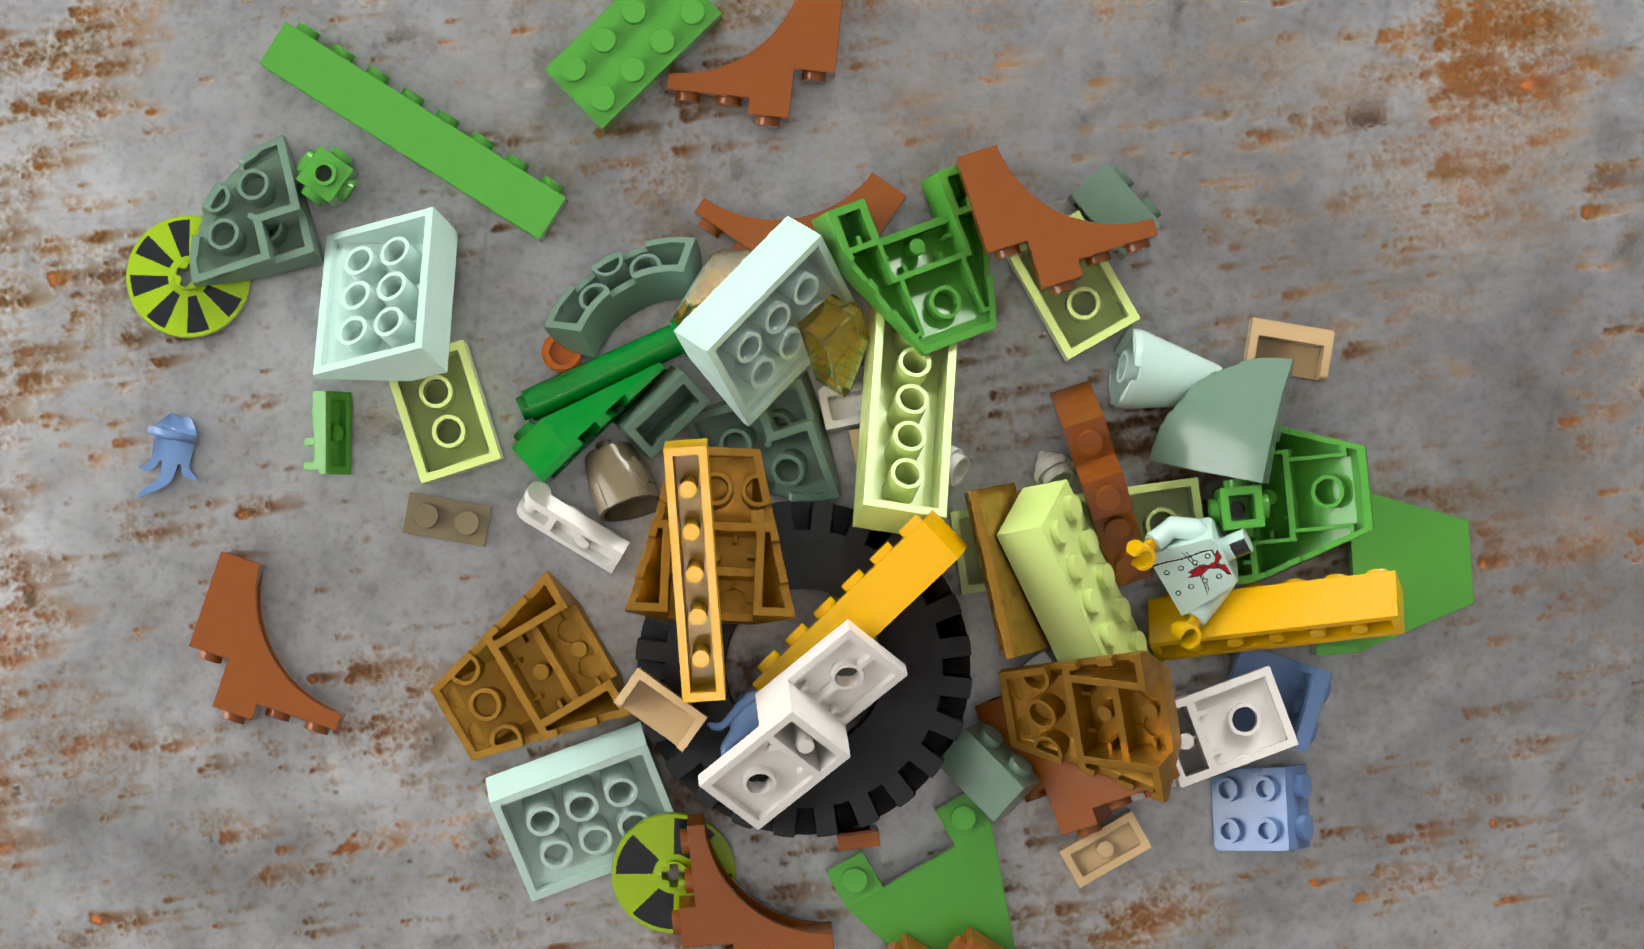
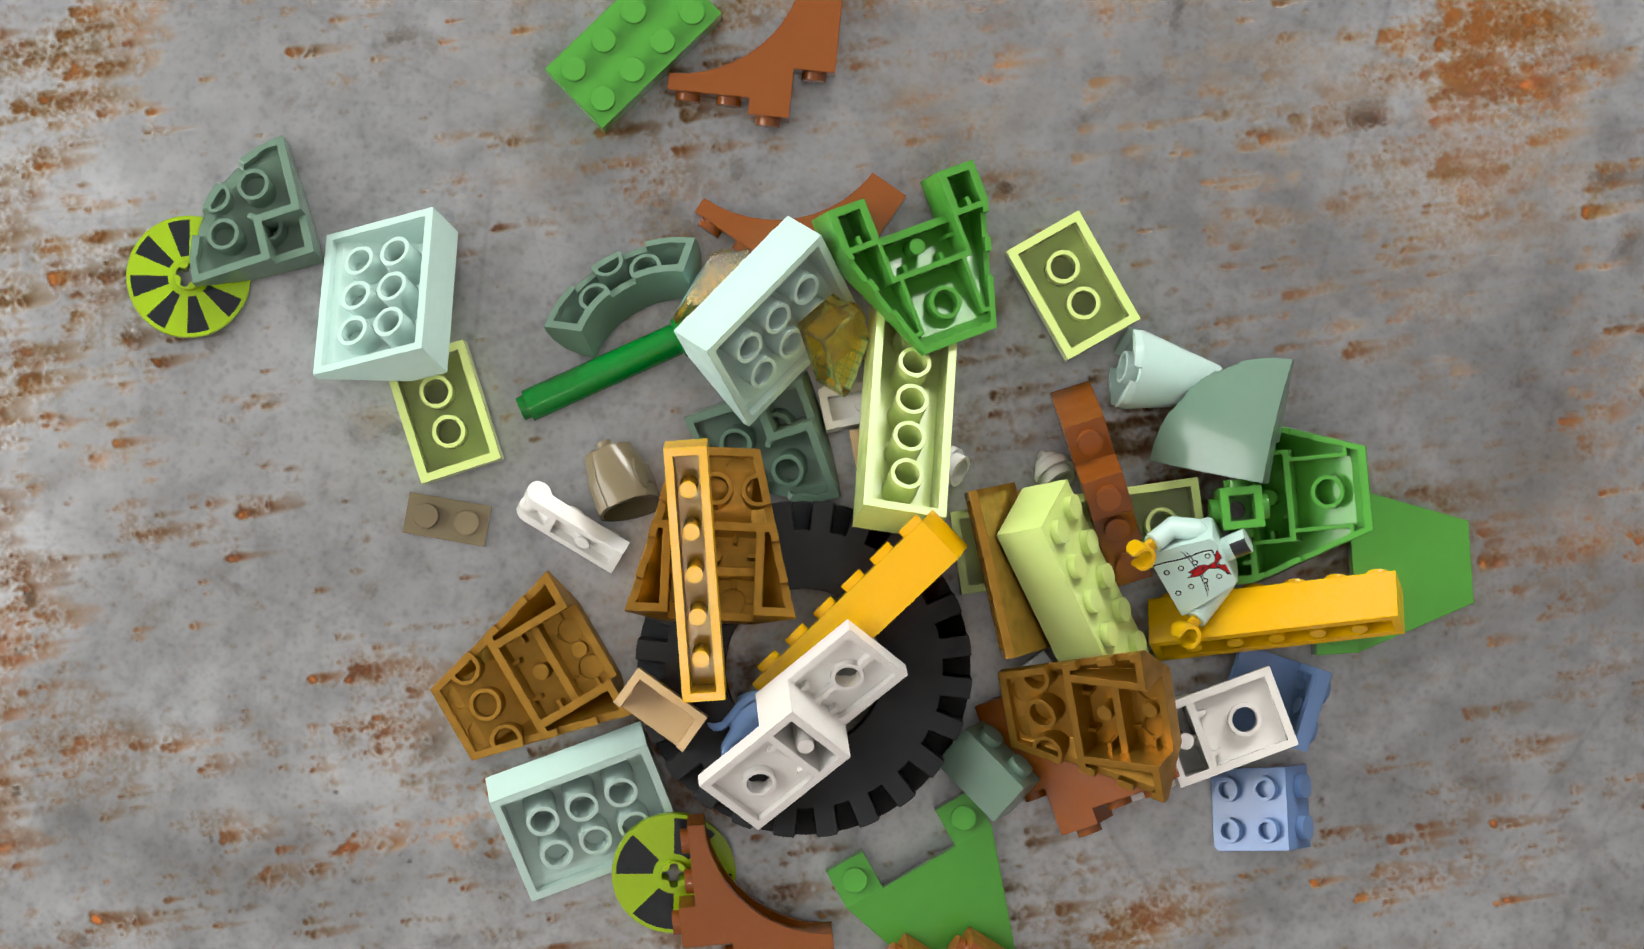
medium blue piece [138,413,198,498] -> none
dark orange arch [189,551,346,735] -> none
bright green brick [259,22,568,243] -> none
bright green brick [296,146,359,207] -> none
bright green plate [304,391,351,475] -> none
green wedge [512,362,666,485] -> none
orange tile [542,336,583,373] -> none
sand green brick [612,365,711,459] -> none
dark orange tile [837,825,880,851] -> none
dark orange arch [955,145,1158,296] -> none
tan panel [1056,808,1152,888] -> none
sand green brick [1068,163,1162,261] -> none
tan panel [1242,317,1335,382] -> none

